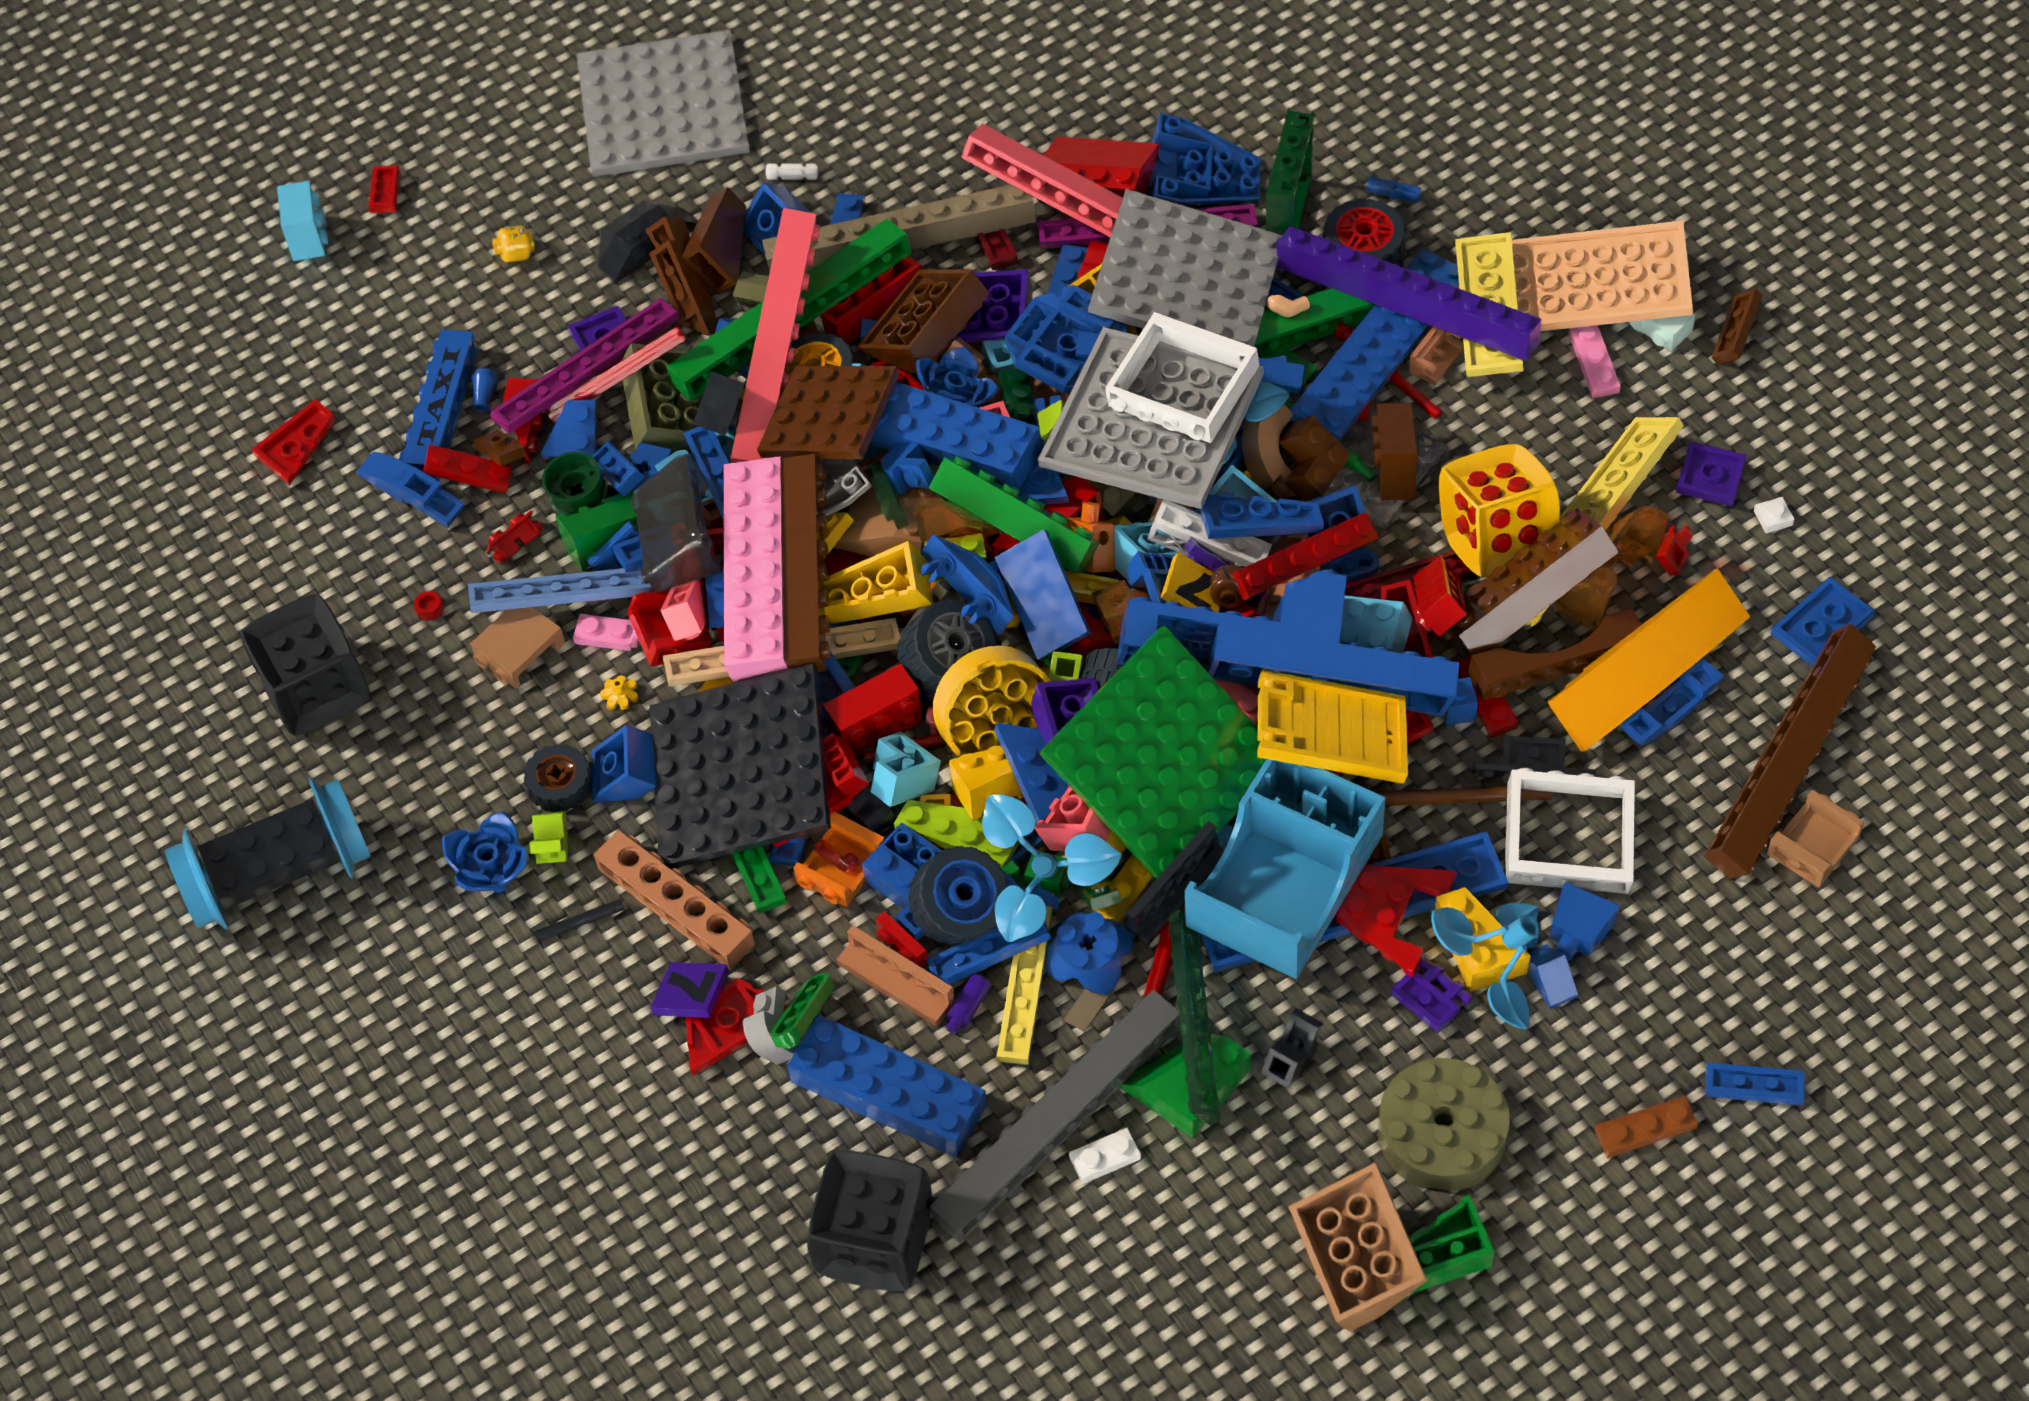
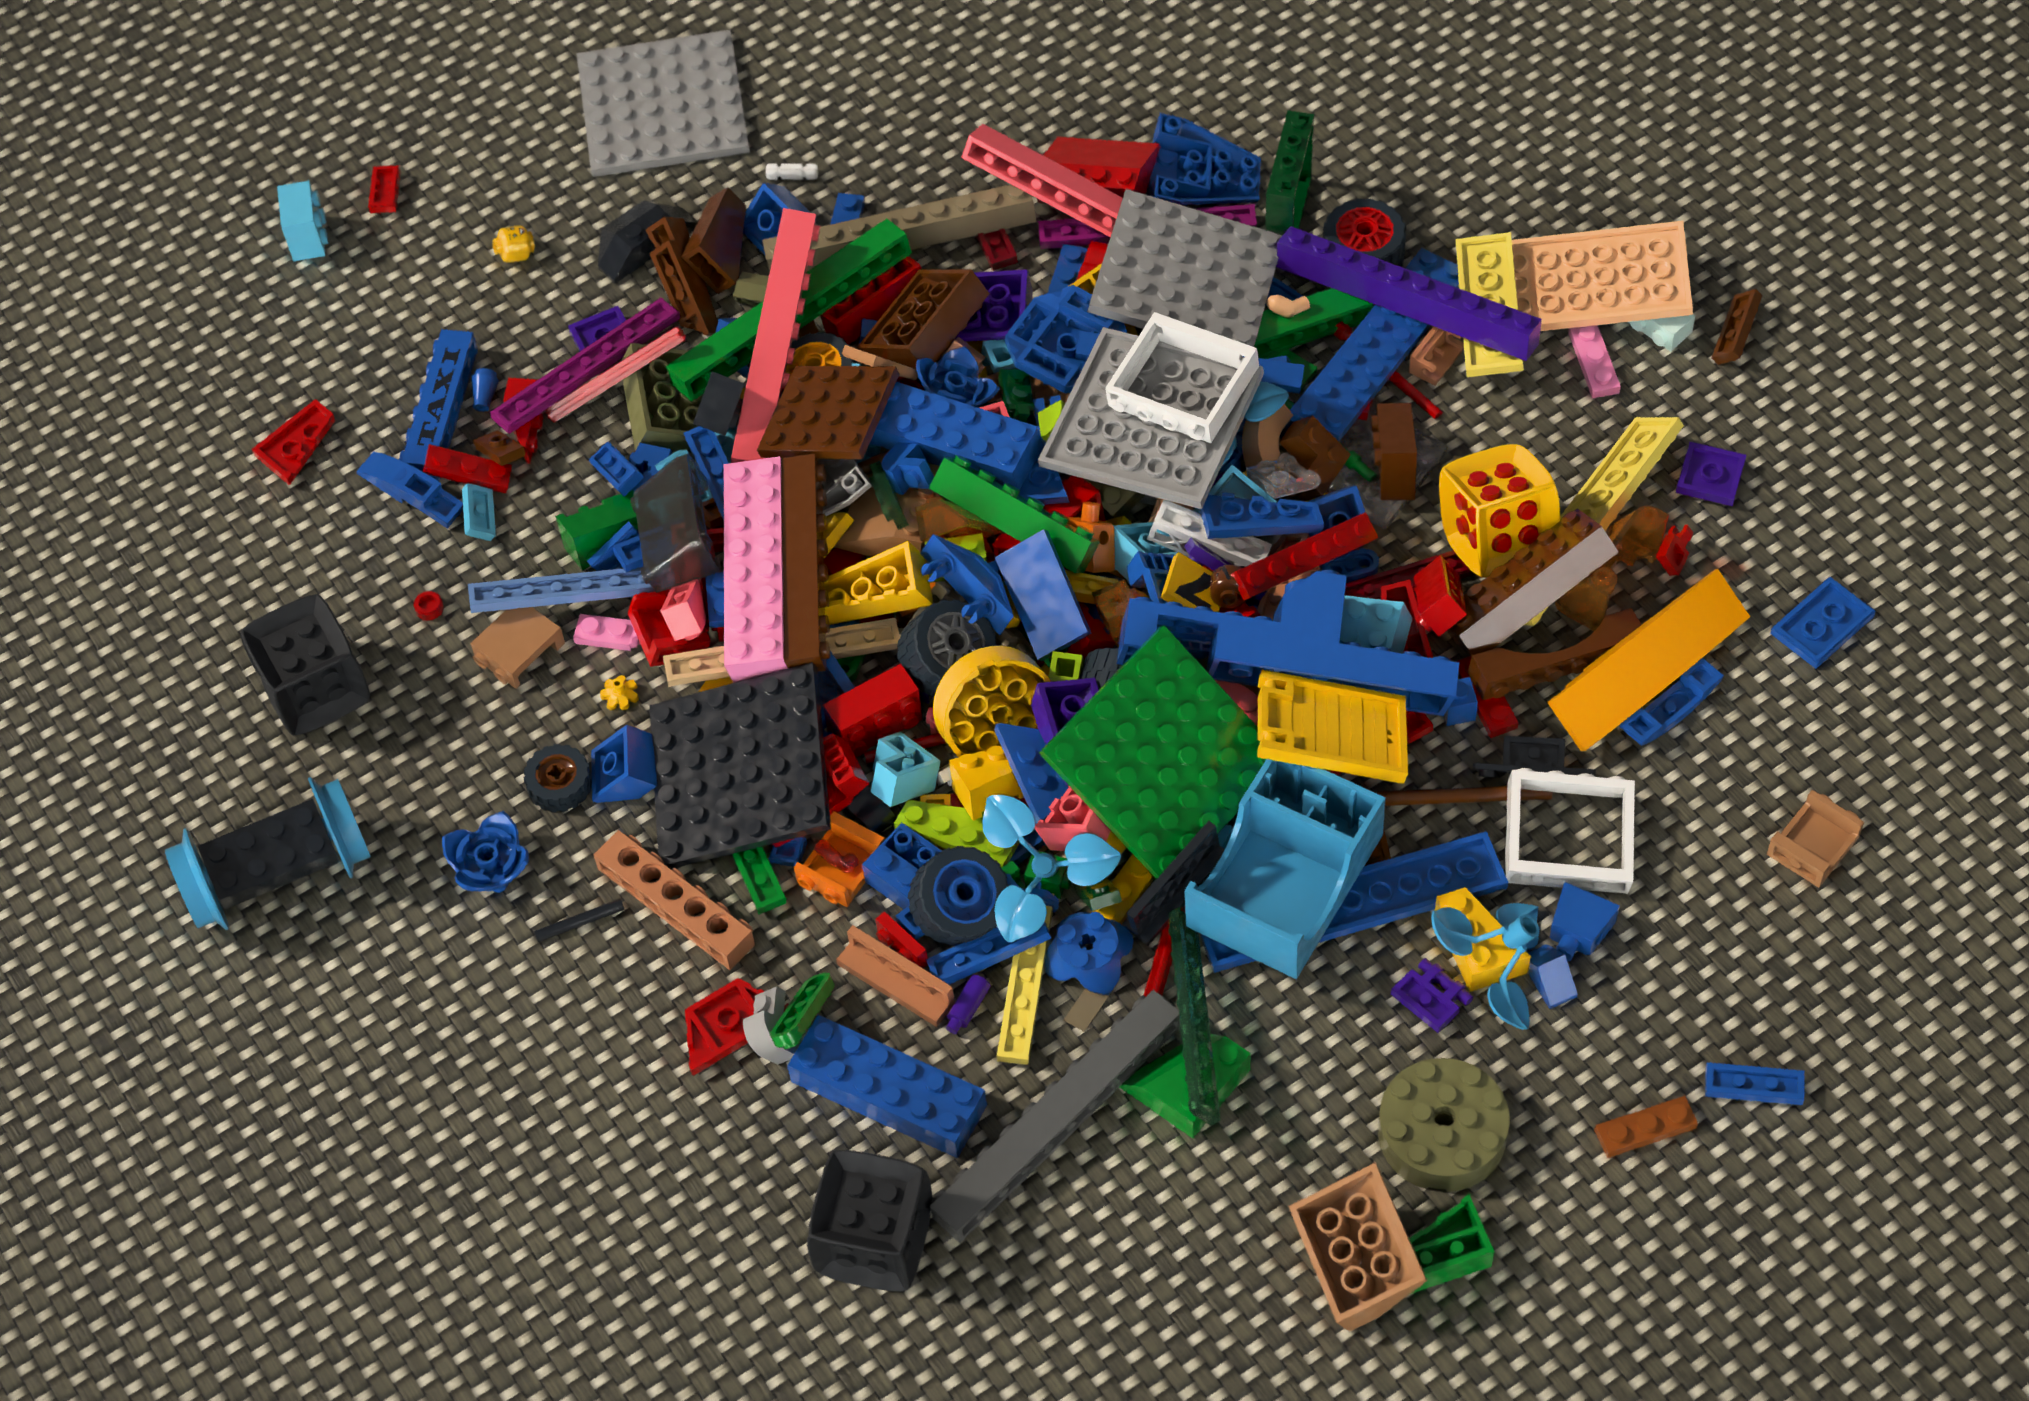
red hinge [485,510,543,563] -> none
lime brick [530,811,568,864] -> none
blue wing [541,400,597,458] -> none
dark green wheel [542,451,611,517] -> none
dark purple tile [650,962,730,1018] -> none
white plate [1069,1128,1141,1184] -> none
black brick [1261,1008,1323,1088] -> none
red wing [1336,865,1457,977] -> none
blue axle [1366,176,1422,203] -> none
reddish brown brick [1704,624,1876,879] -> none
white plate [1754,497,1794,533] -> none
none -> medium azure plate [462,483,496,541]
none -> medium nougat tile [842,345,918,381]
none -> clear plate [1246,453,1321,499]

